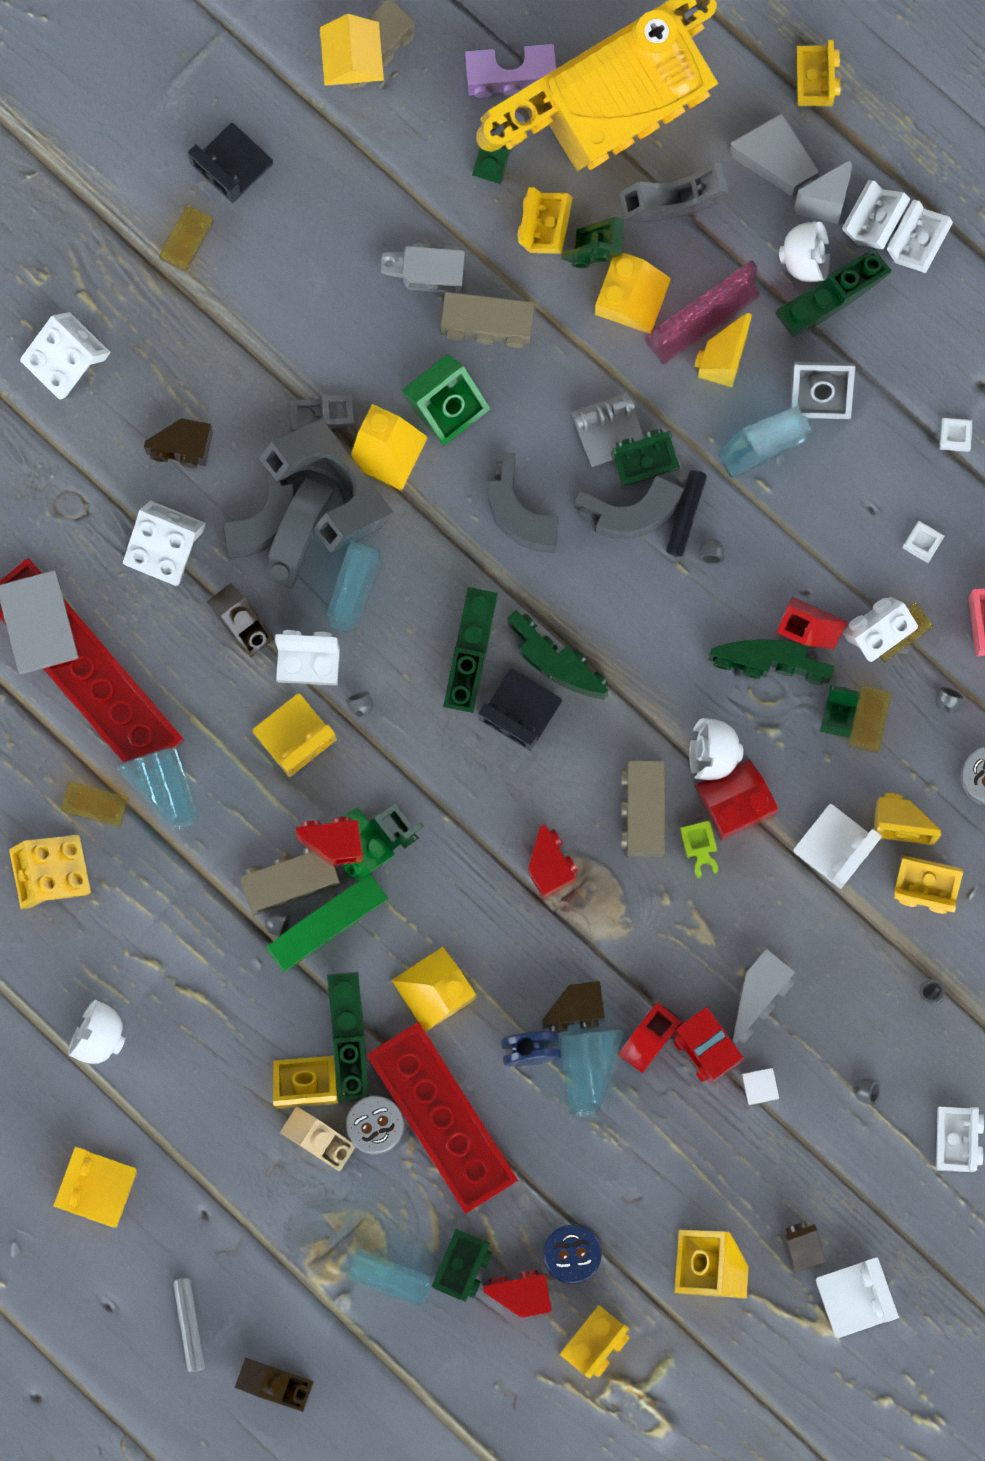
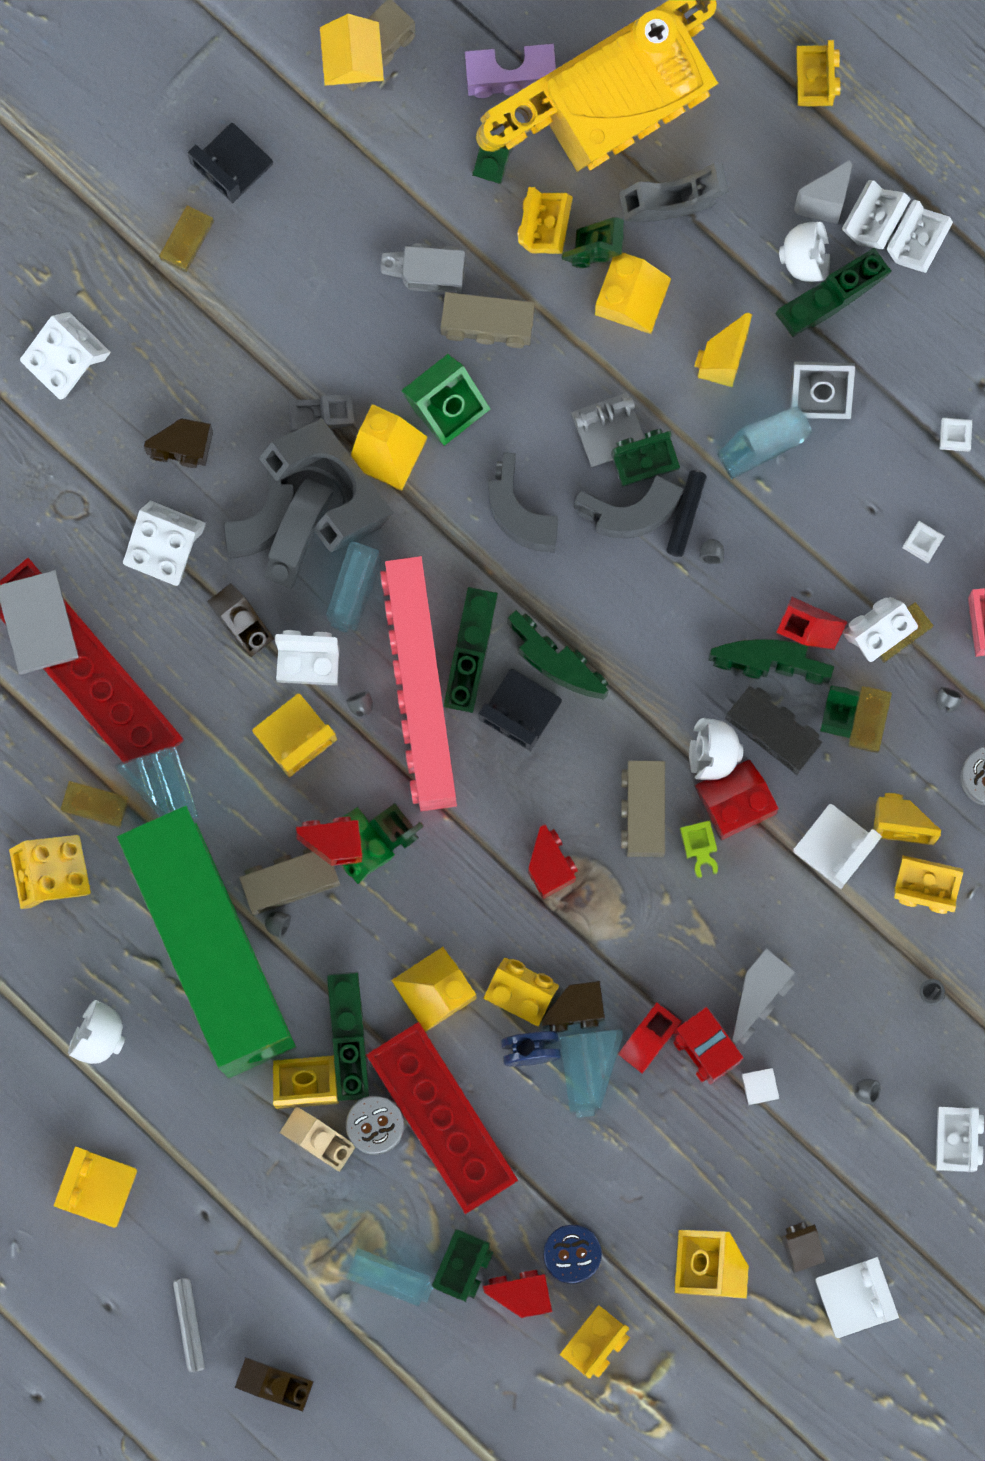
green slope [266,874,388,973] -> none
clear pink fence [645,260,760,365] -> none
light grey slope [729,114,819,197] -> none
none -> green piece [116,806,297,1079]
none -> coral brick [380,556,457,812]
none -> yellow bracket [483,958,559,1026]
none -> clear smoke brick [725,686,822,776]

